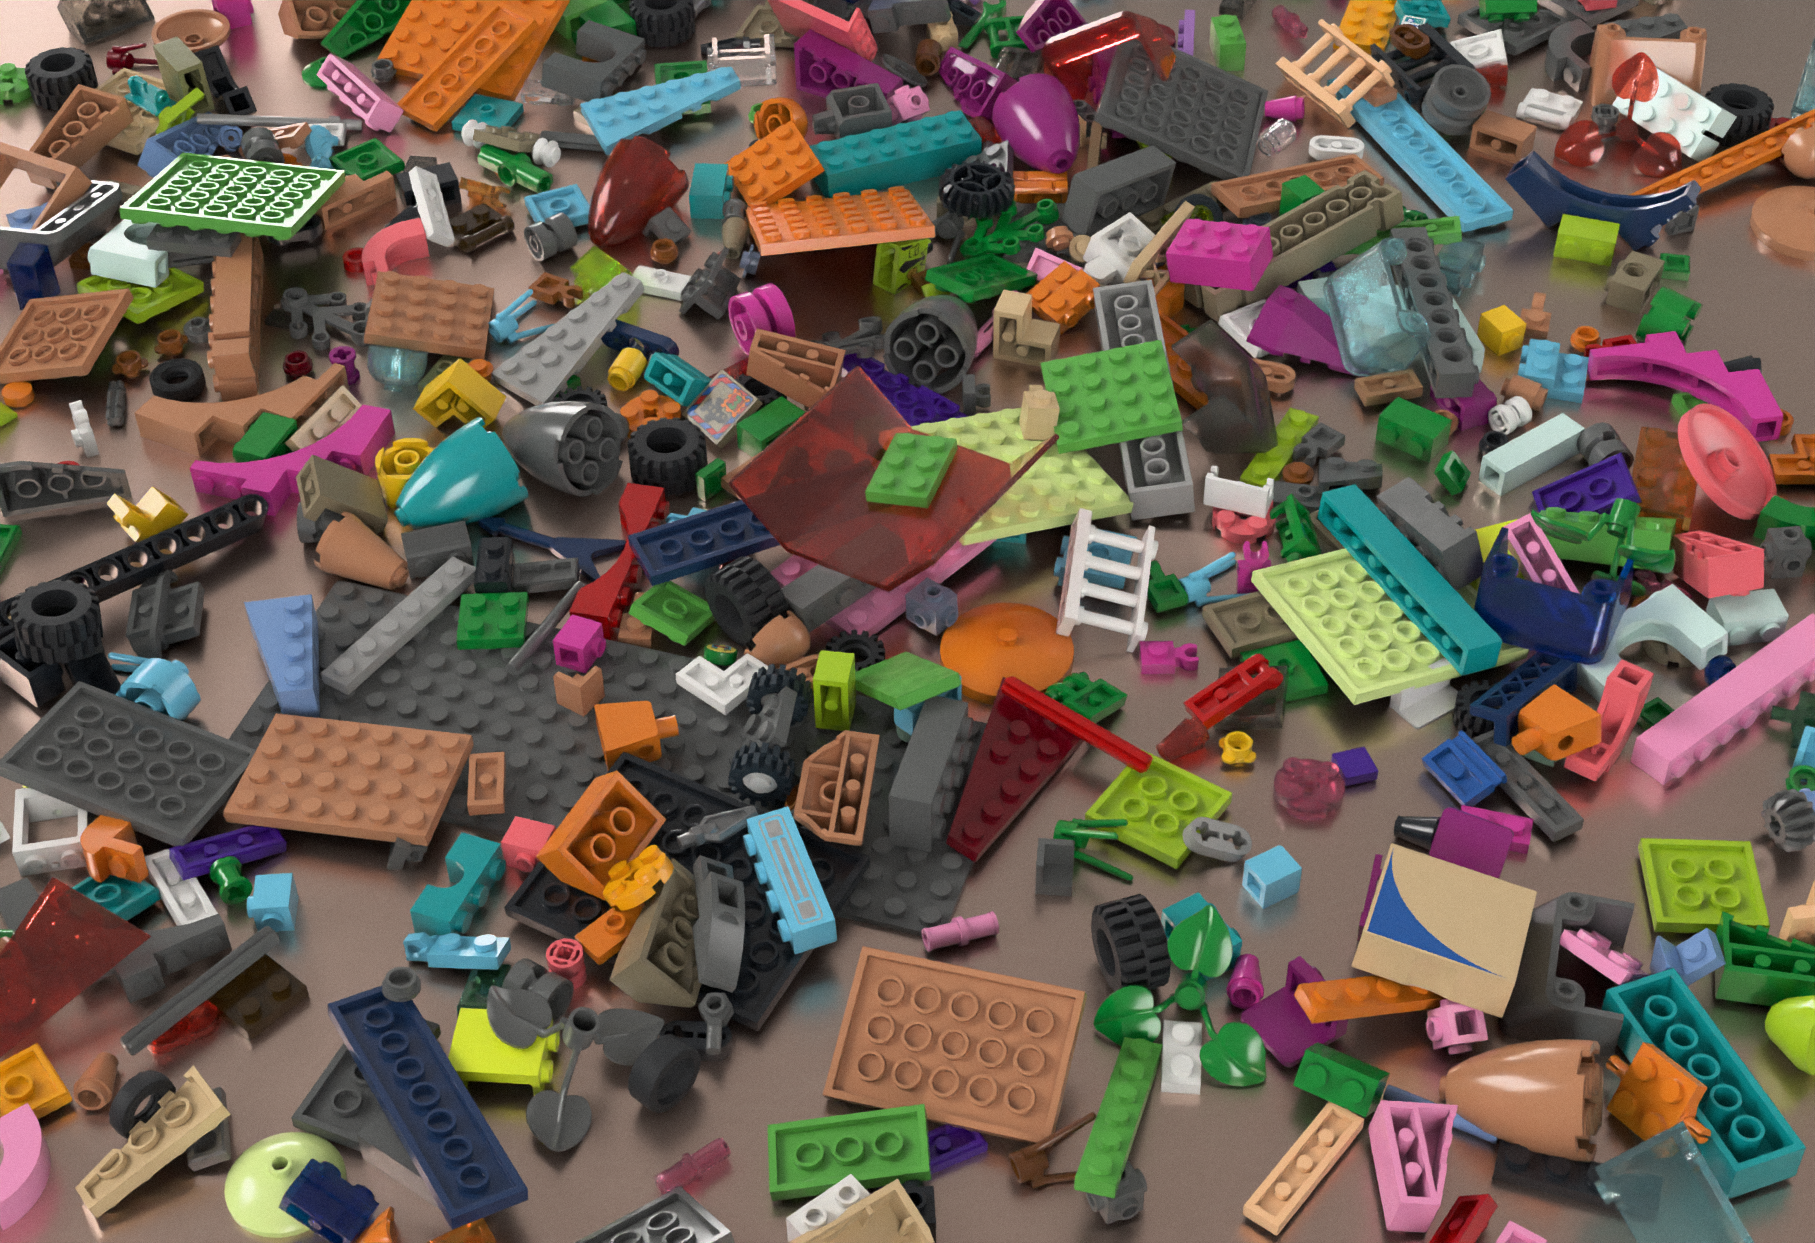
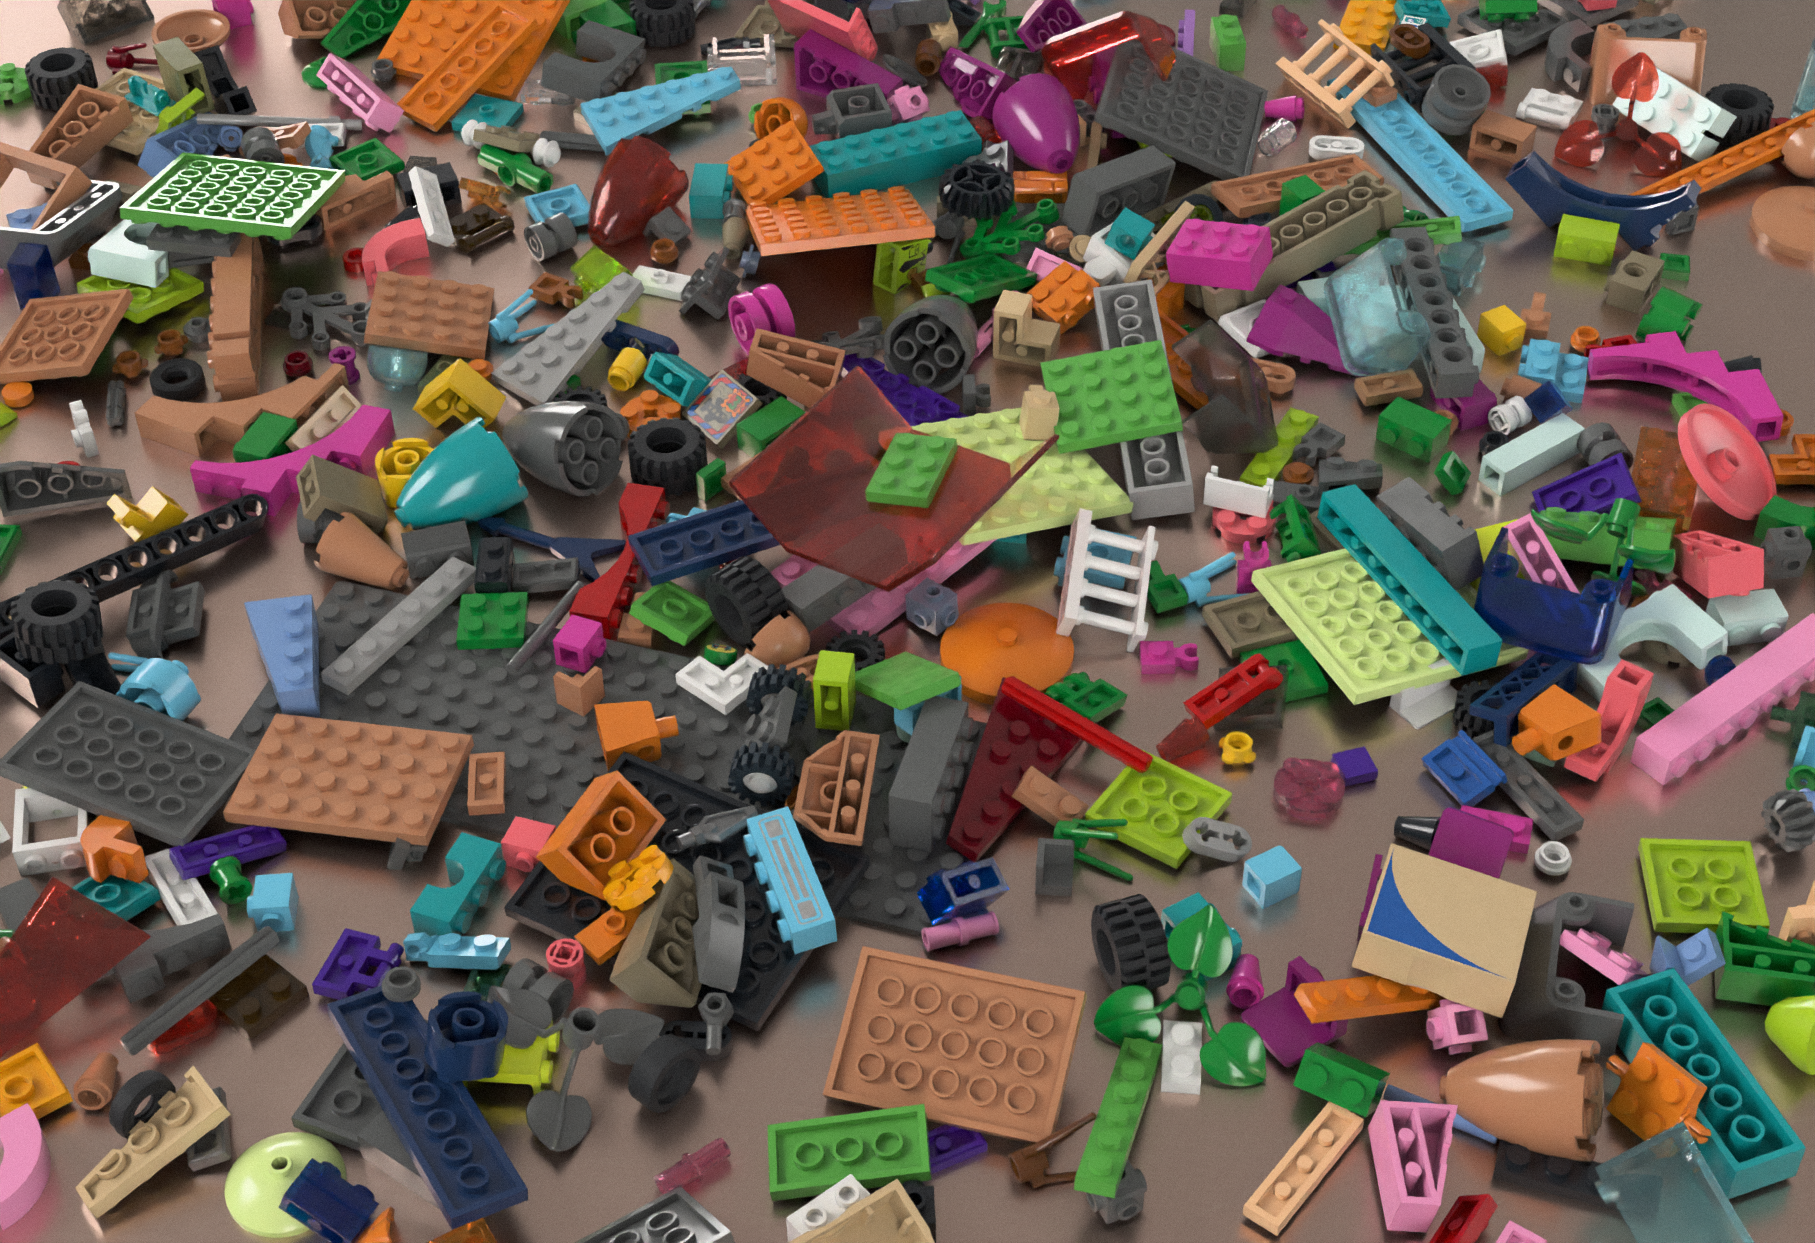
none -> dark purple plate [312,928,404,1000]
none -> dark blue brick [424,991,508,1083]
none -> clear blue brick [916,857,1009,925]
none -> nougat plate [1012,766,1089,826]
none -> teal brick [1105,207,1155,260]
none -> clear blue brick [1524,381,1573,424]
none -> white plate [1534,841,1572,876]

